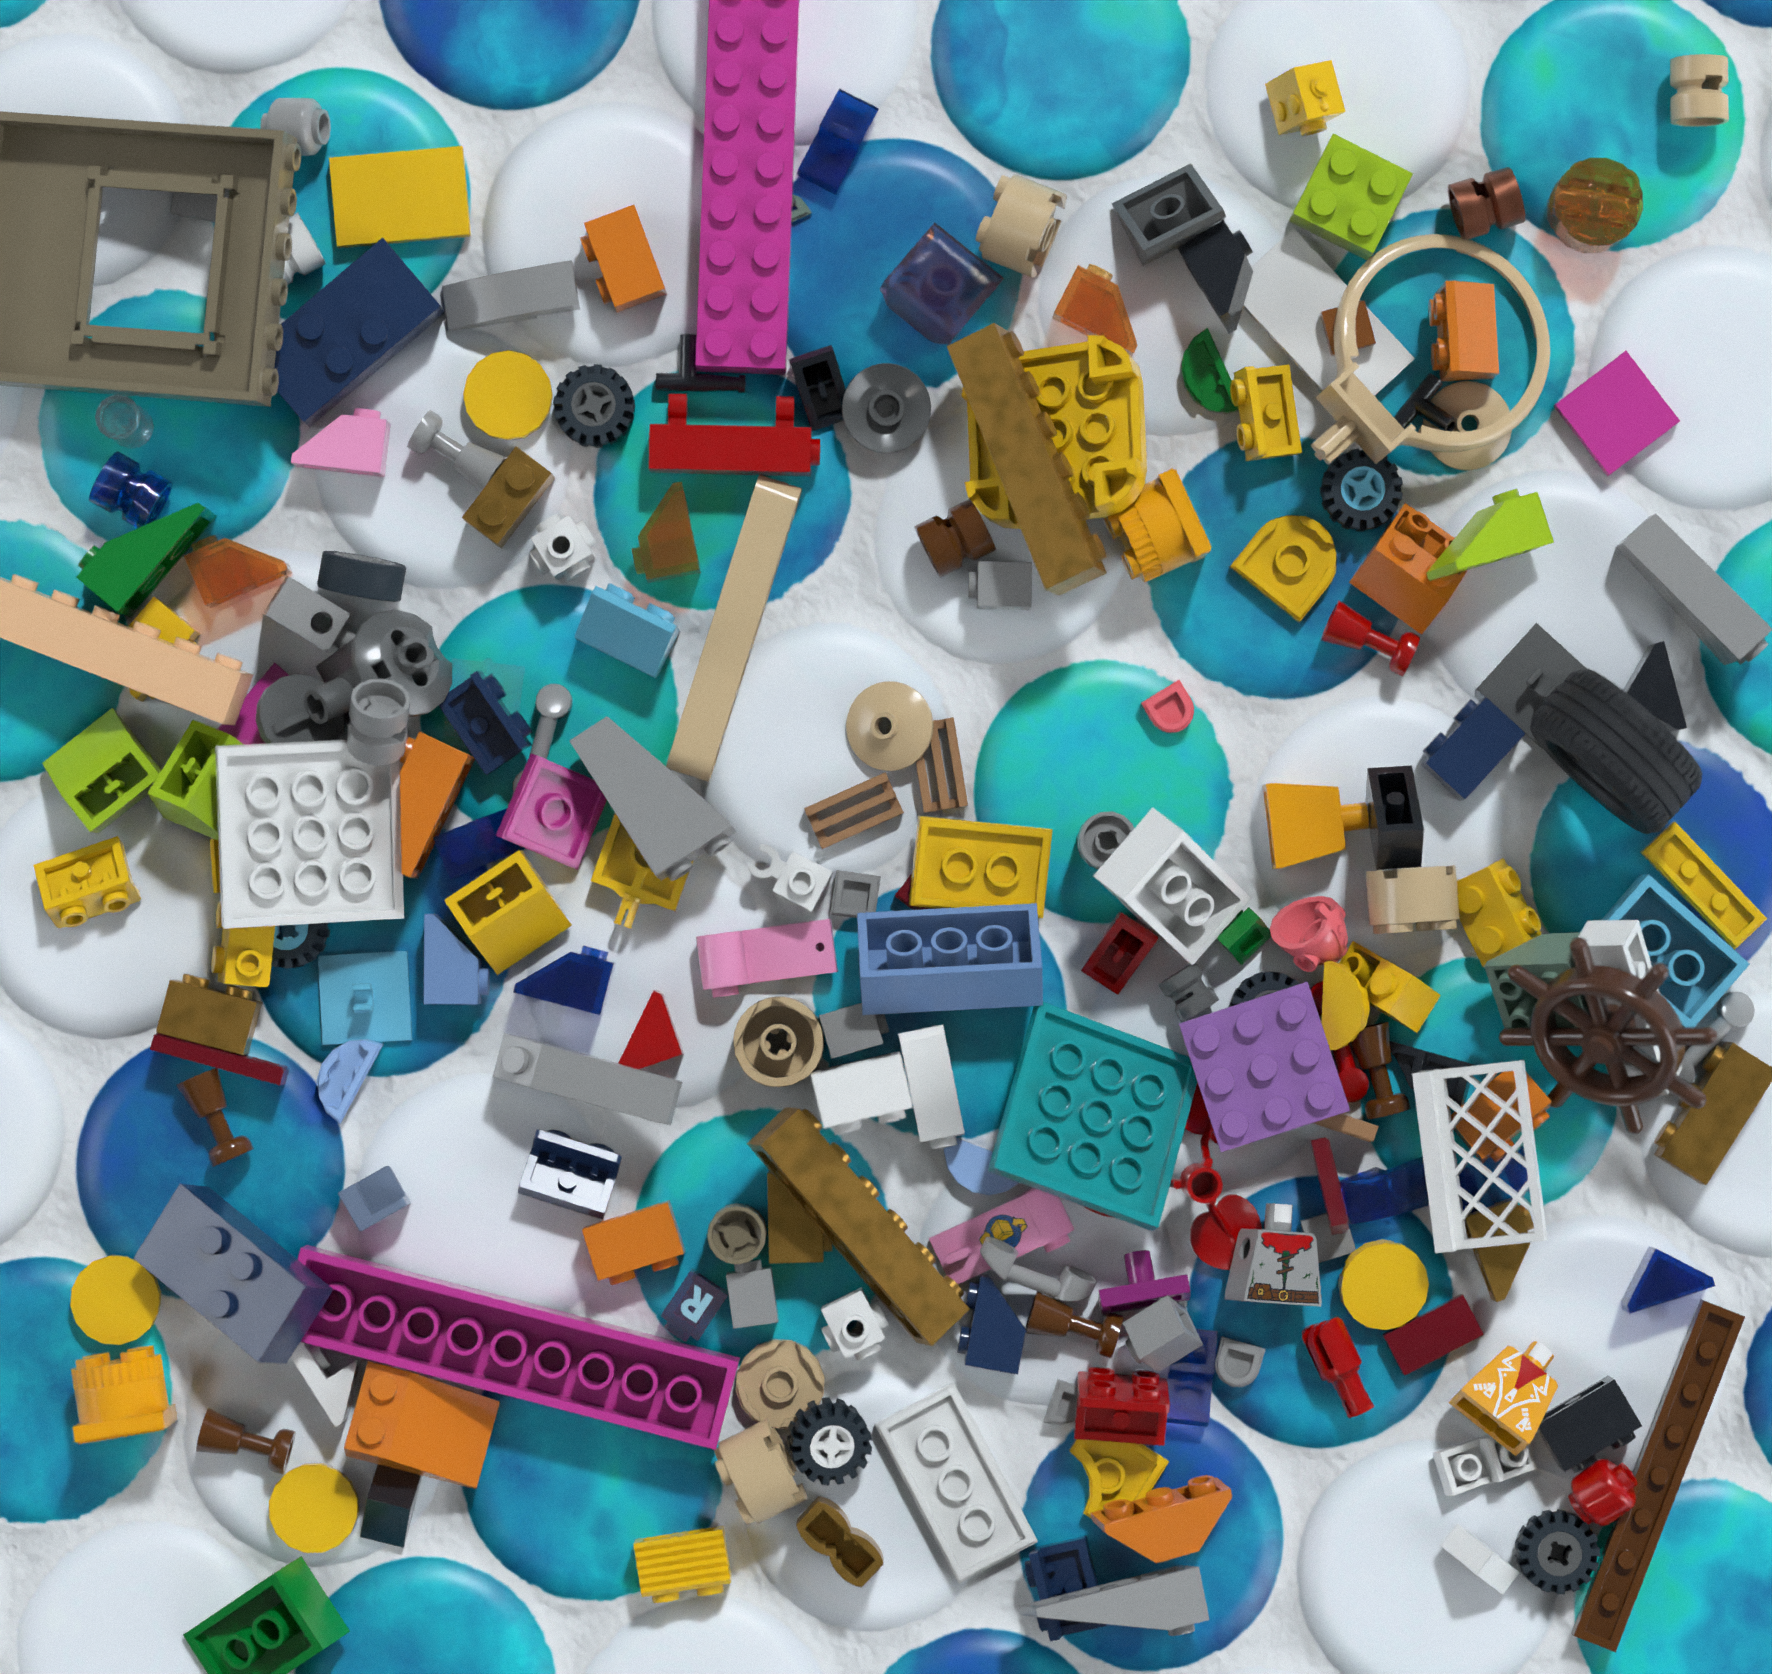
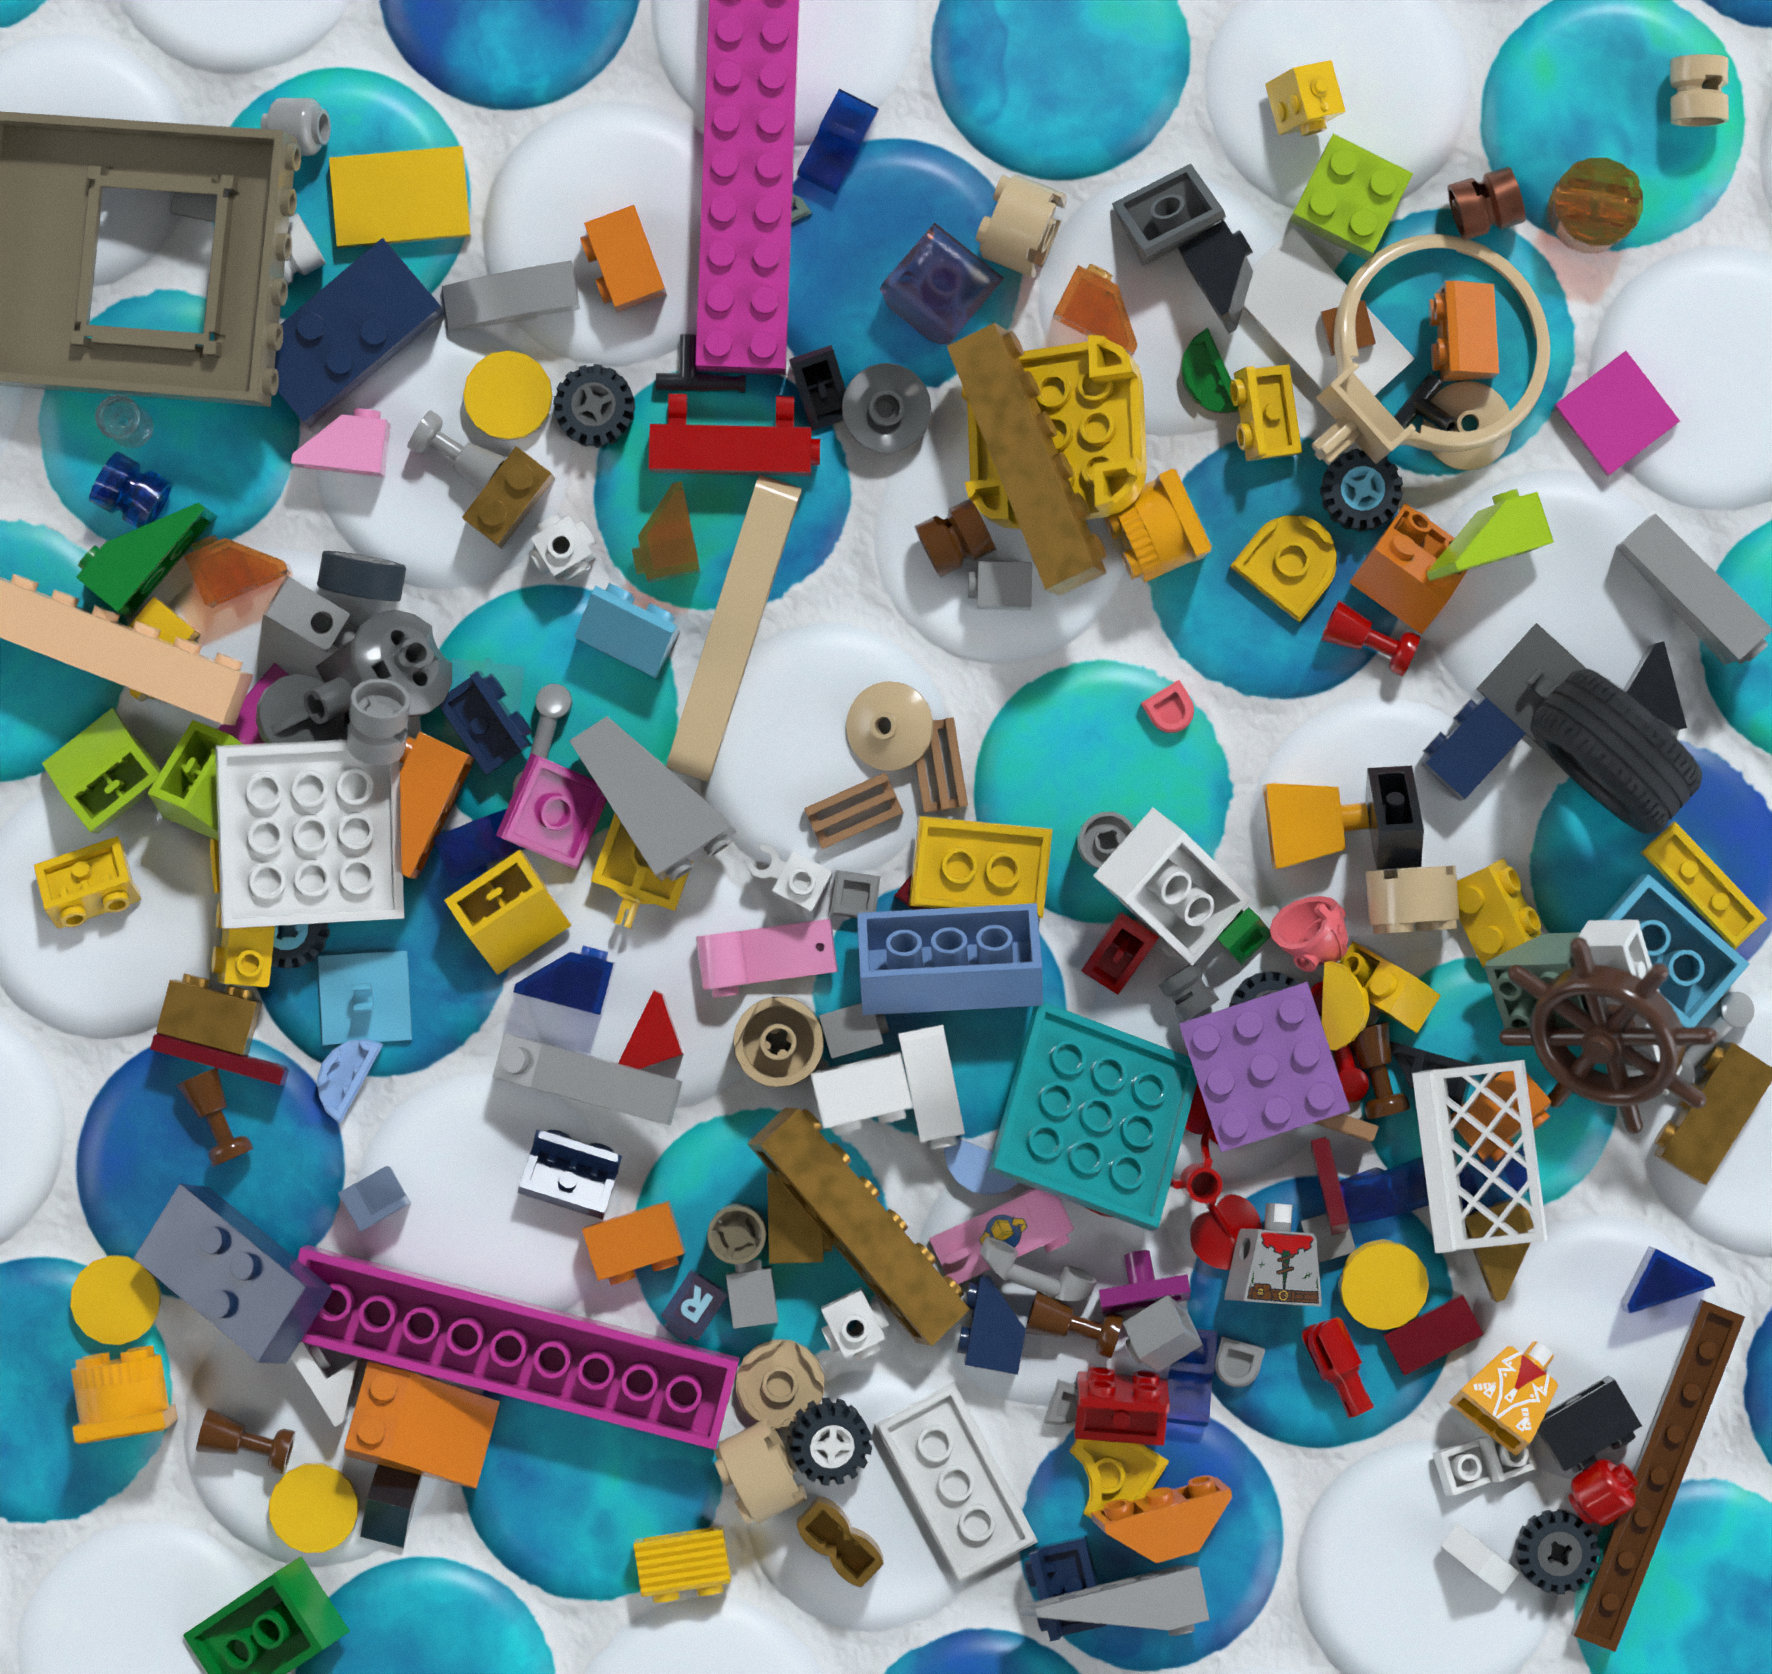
medium blue slope [424,914,490,1005] -> none

